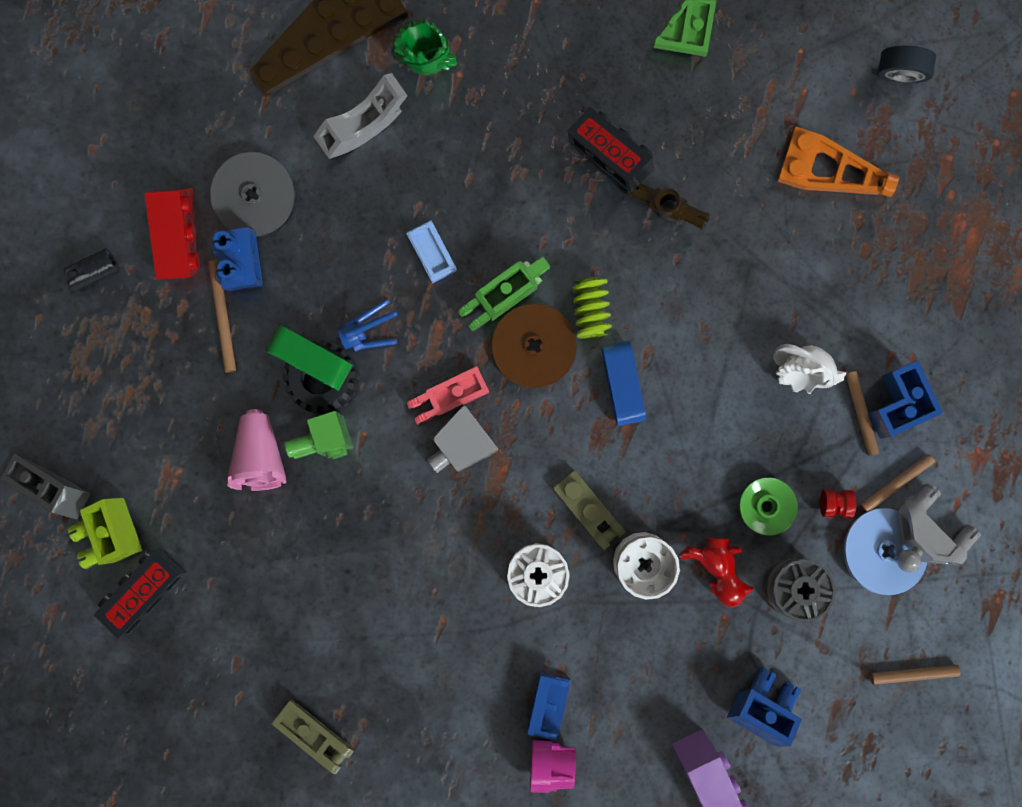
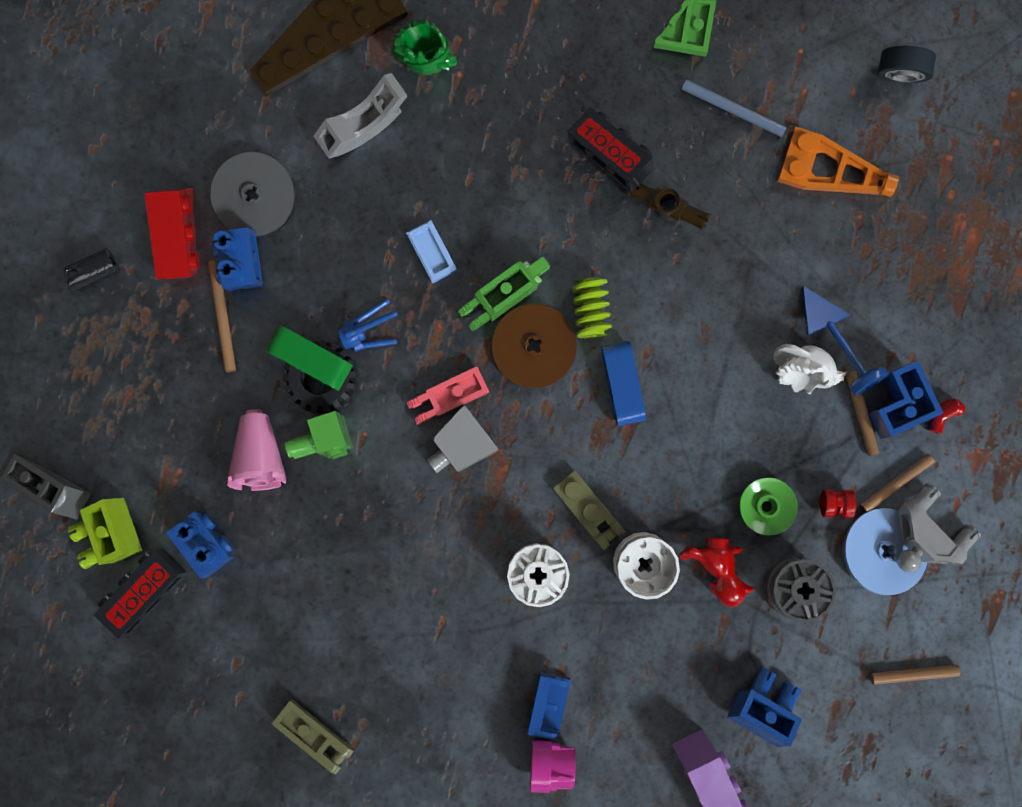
none -> blue brick [166,511,235,579]
none -> sand blue bar [681,79,787,137]
none -> blue piece [802,286,889,396]
none -> red arm [928,398,965,434]

